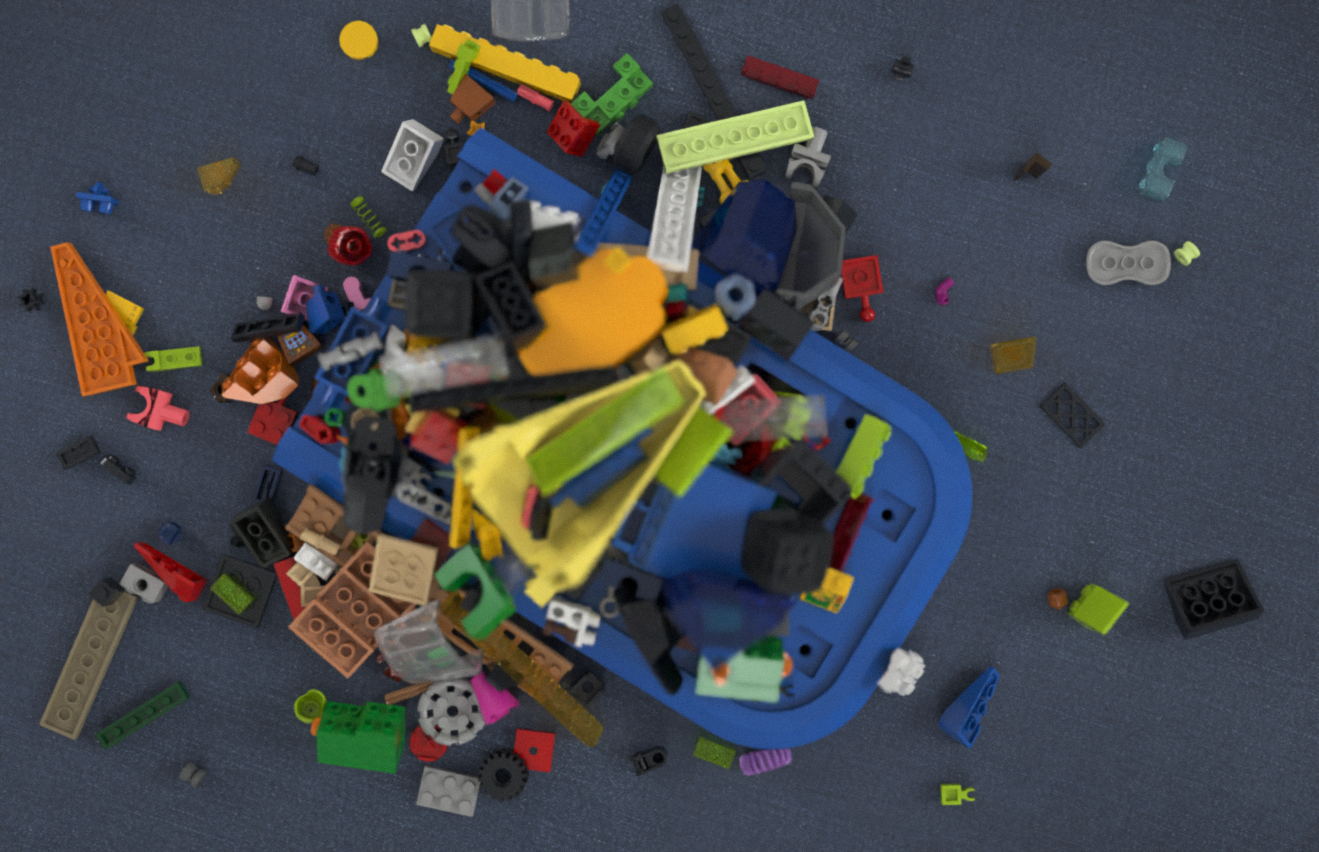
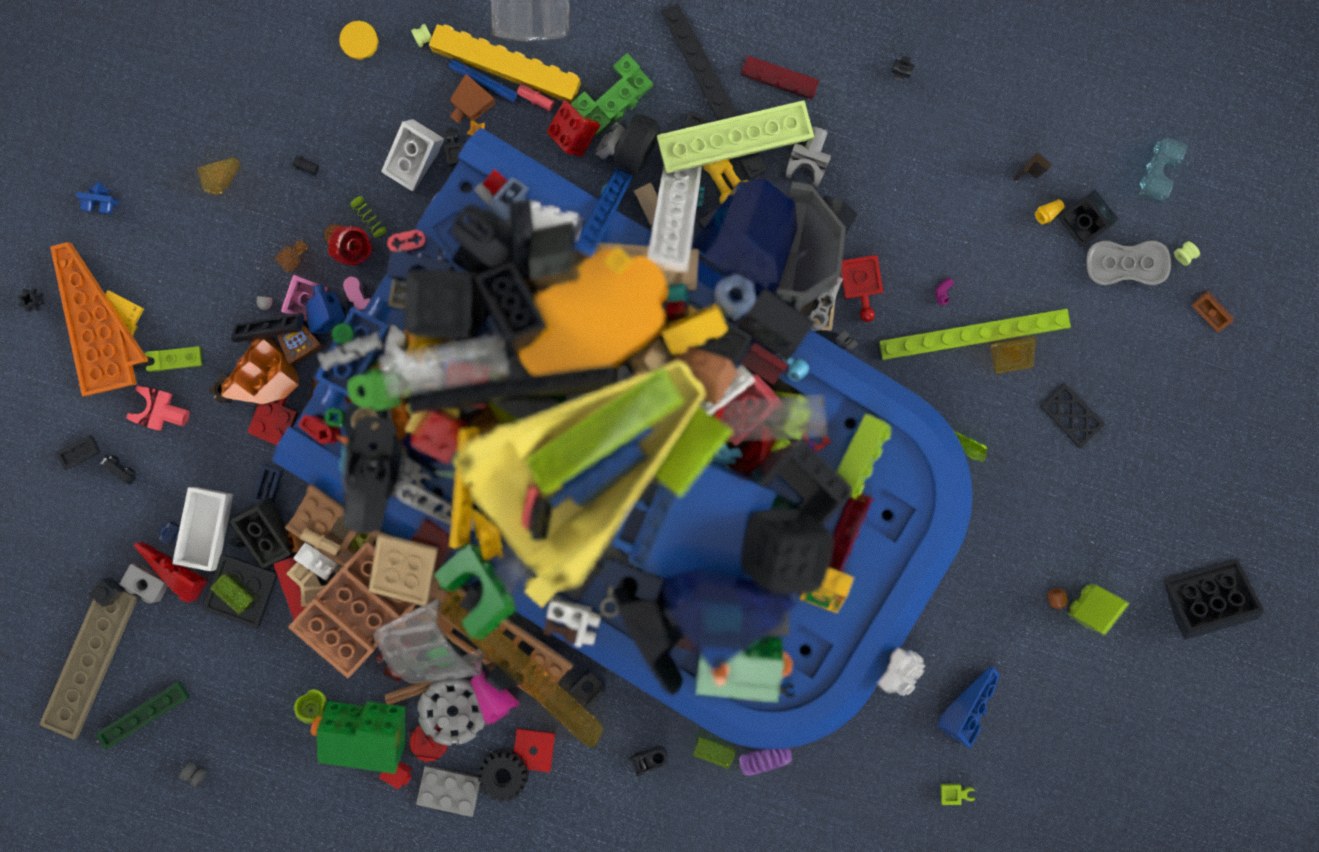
lime plate [447,39,481,95] -> none
none -> white piece [172,487,234,571]
none -> clear orange plate [274,240,308,273]
none -> green tile [333,324,355,345]
none -> red brick [379,761,412,790]
none -> tan tile [634,183,658,226]
none -> dark red panel [741,343,788,384]
none -> medium azure bar [775,353,809,381]
none -> lime plate [878,309,1071,360]
none -> yellow cone [1035,199,1065,224]
none -> black slope [1058,189,1118,247]
none -> dark orange slope [1192,290,1234,332]

